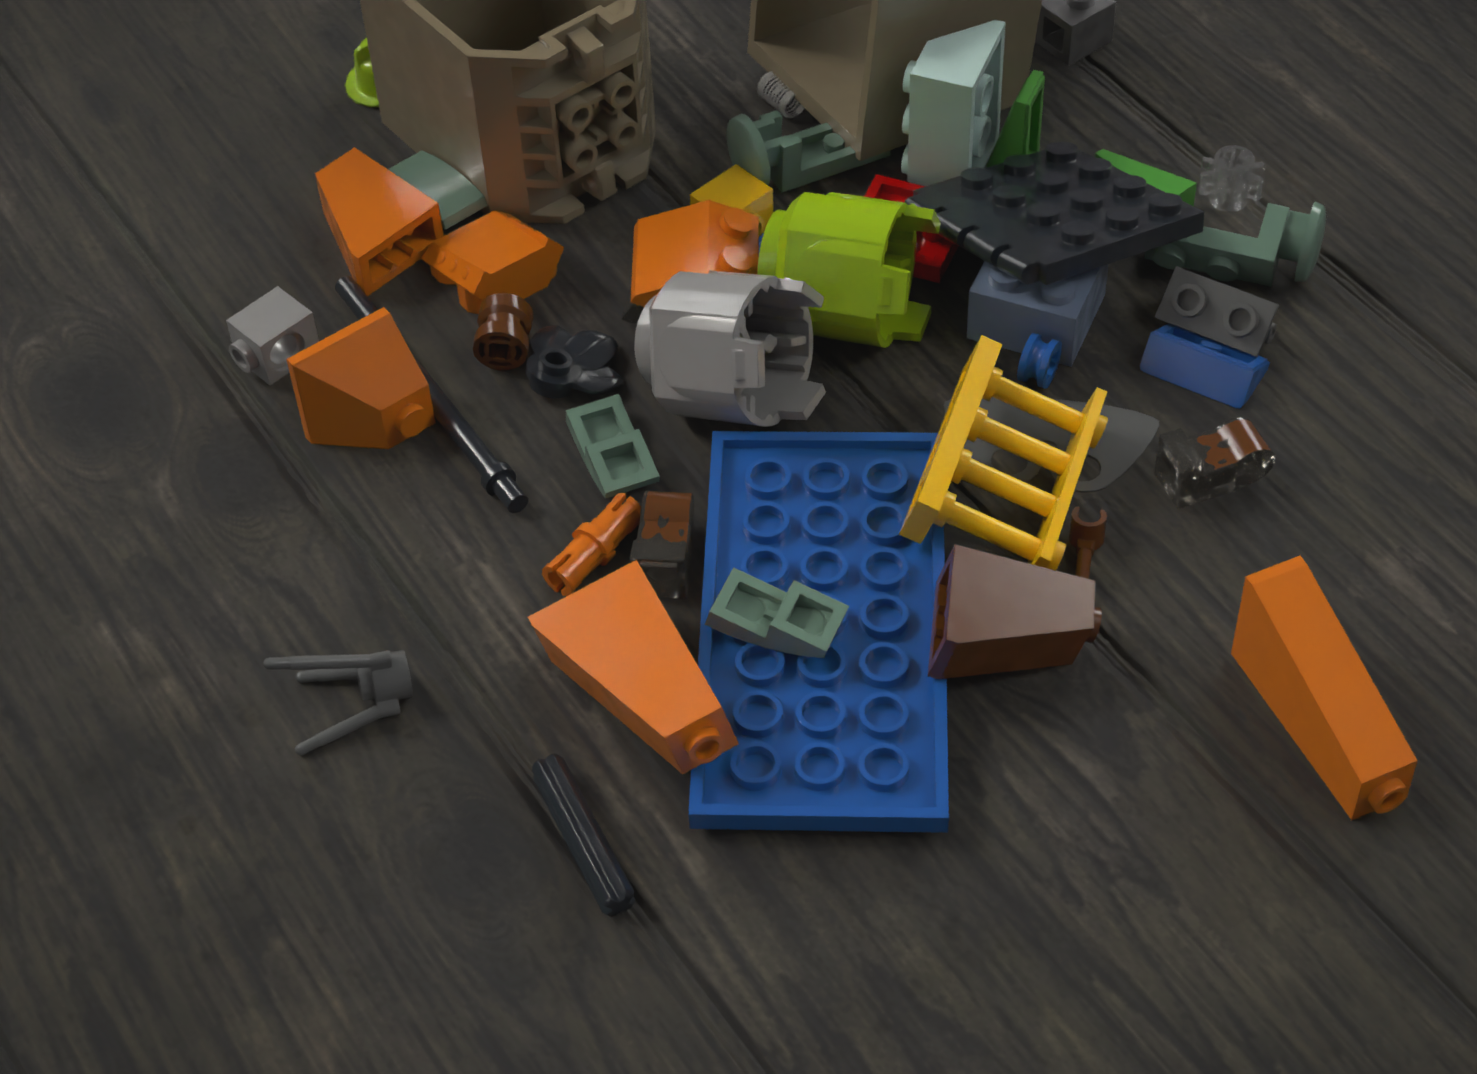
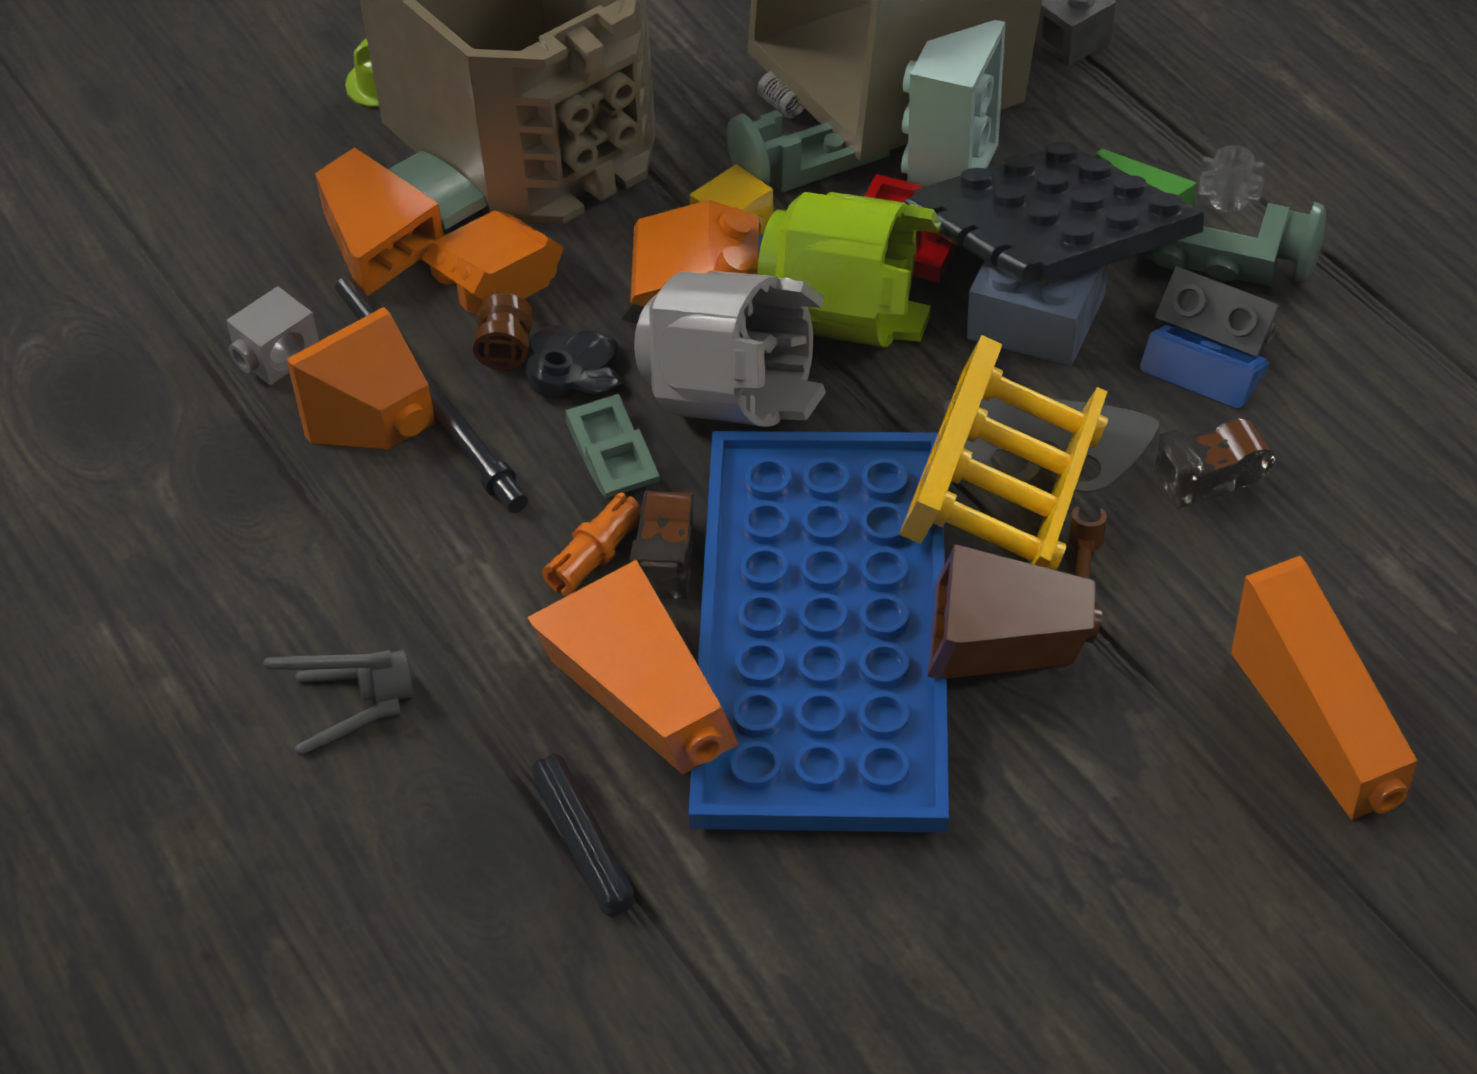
sand green slope [705,567,849,658] -> none
bright green slope [986,70,1045,168] -> none
blue bush [1017,333,1062,389] -> none

